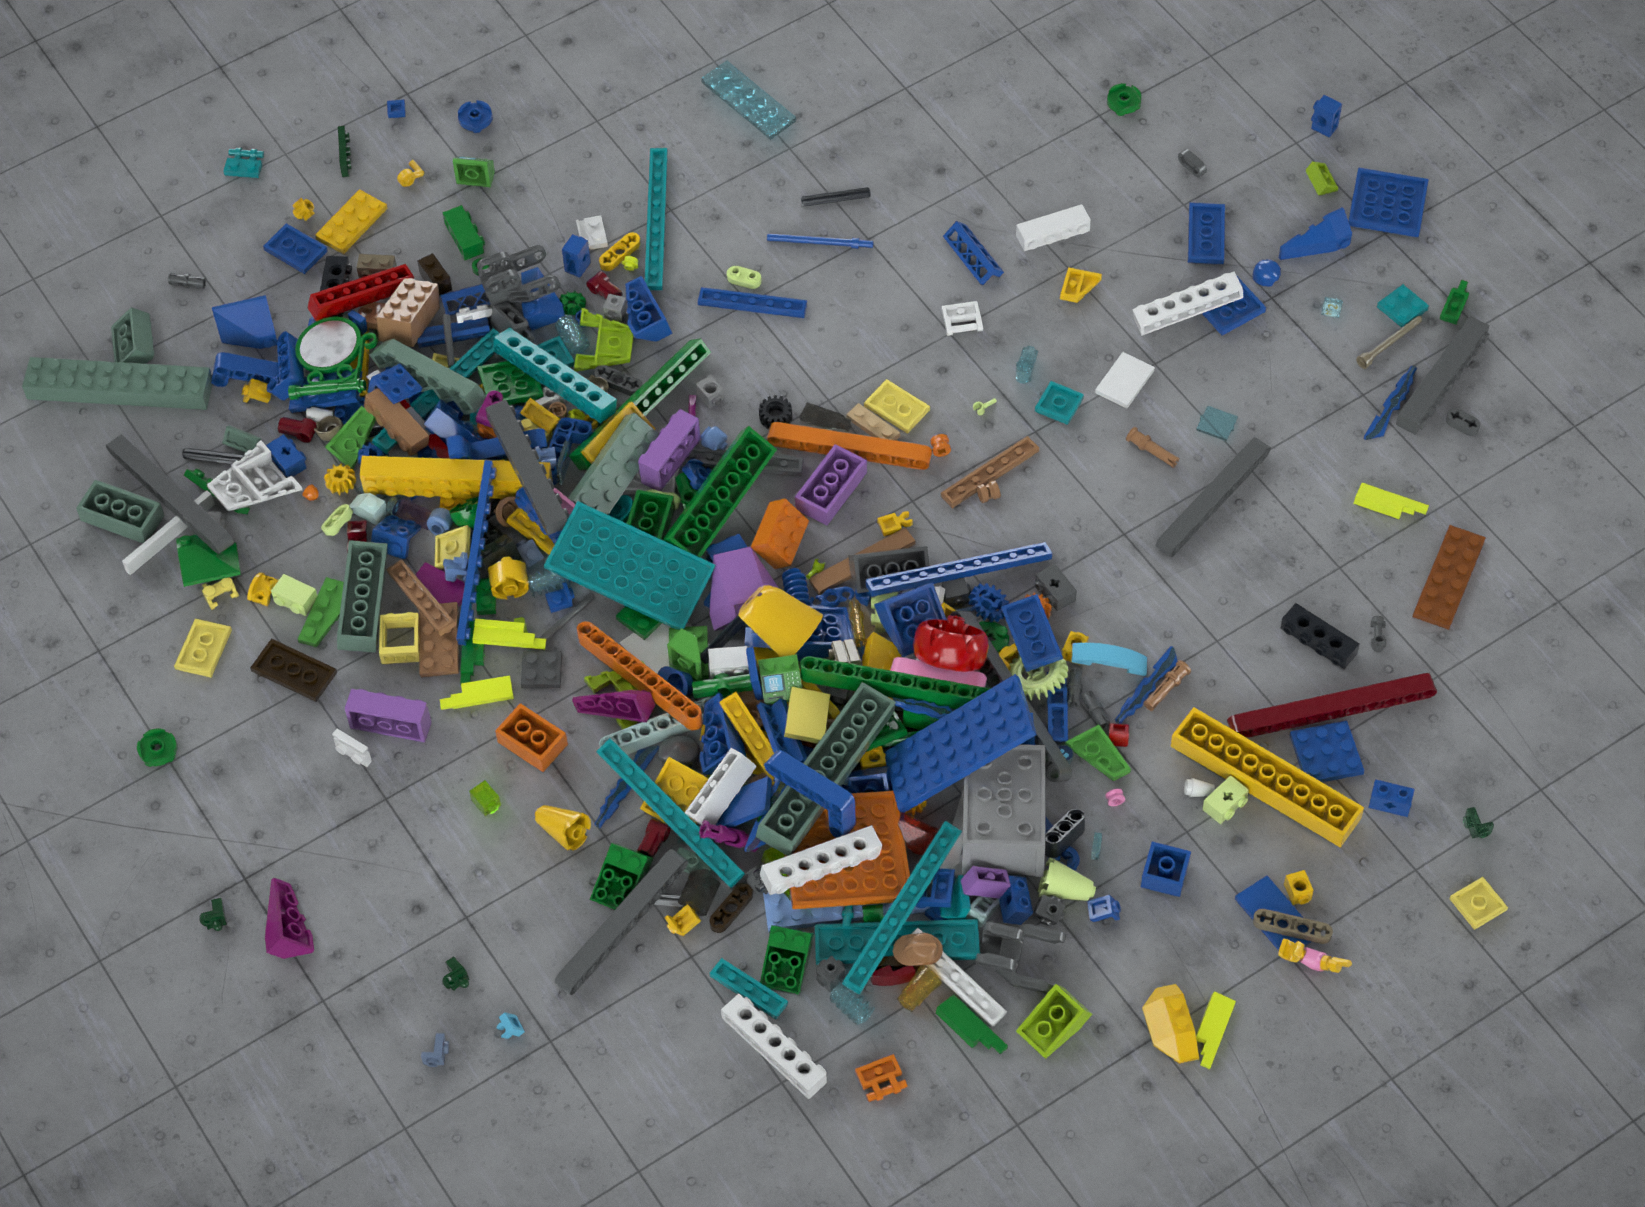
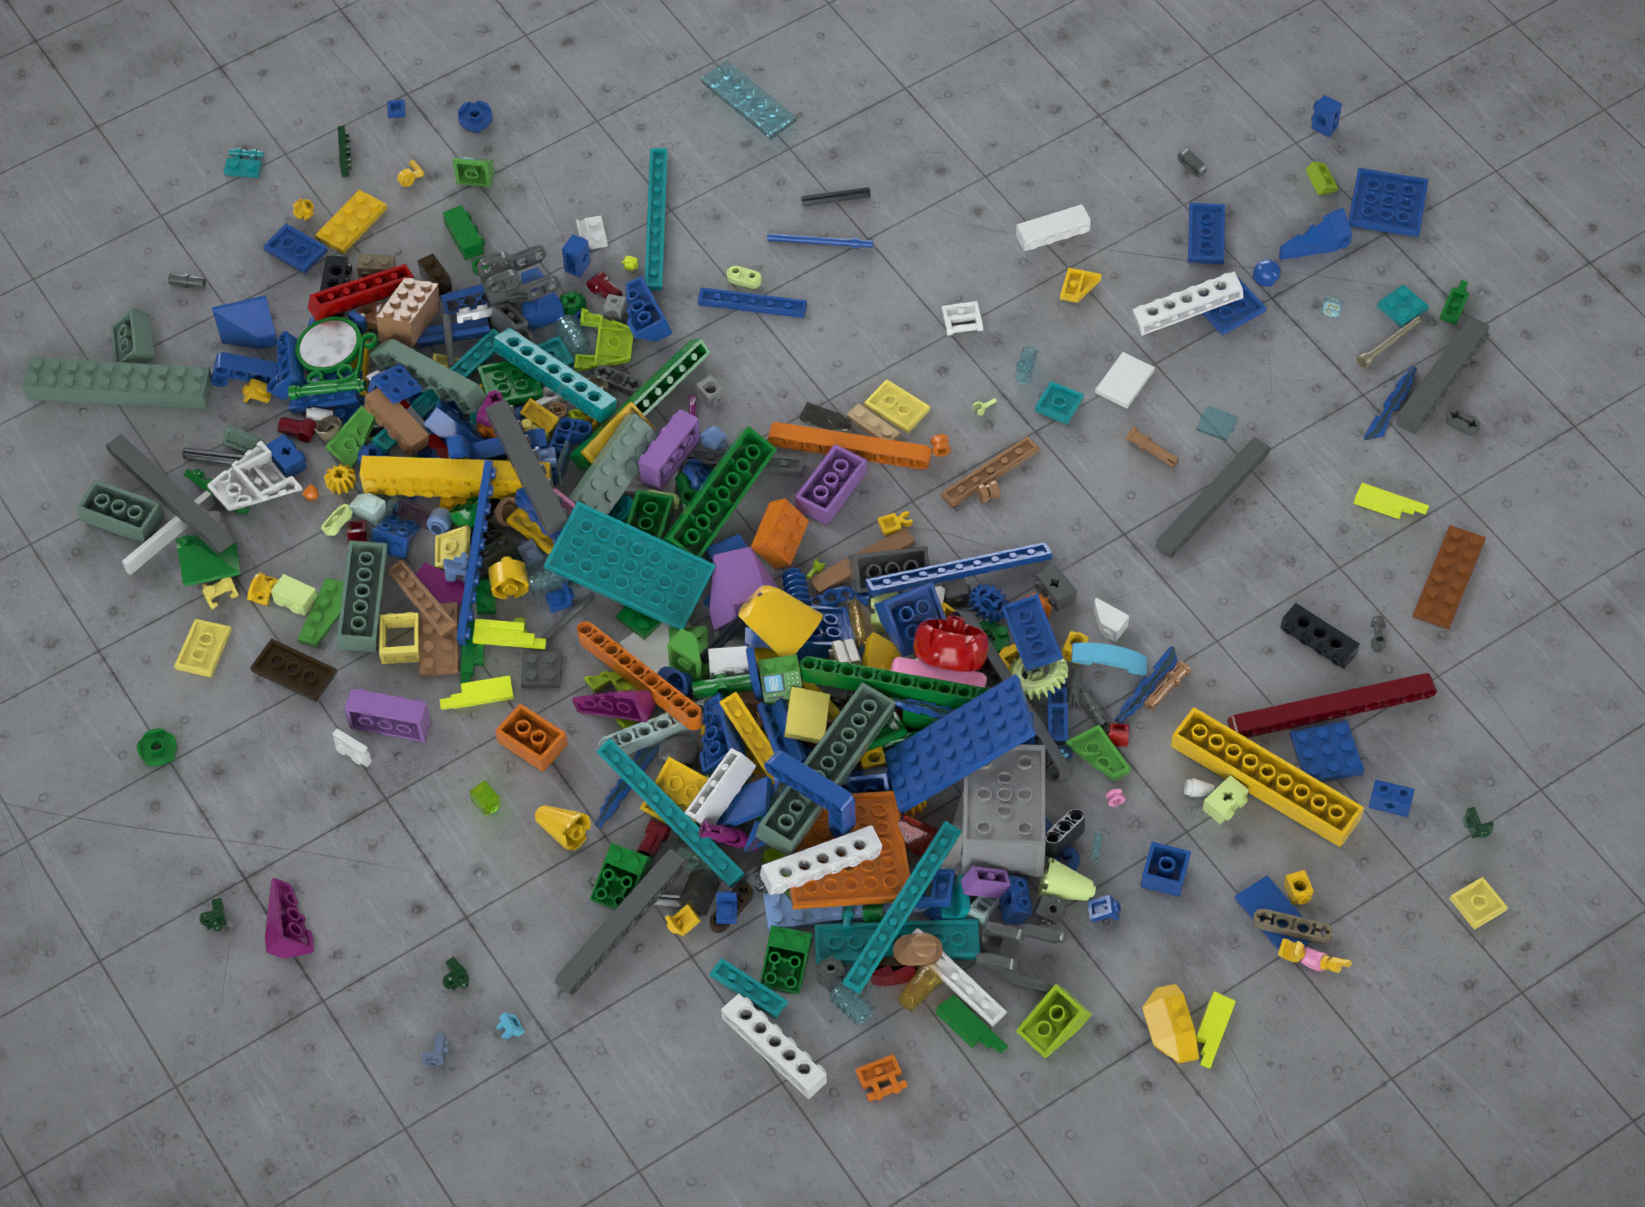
yellow beam [599,232,641,271] -> none
black tyre [759,395,792,429] -> none
blue fence [943,221,1004,285] -> none
green plate [1107,83,1142,116] -> none
none -> blue bracket [716,891,737,924]
none -> white slope [1093,598,1129,642]

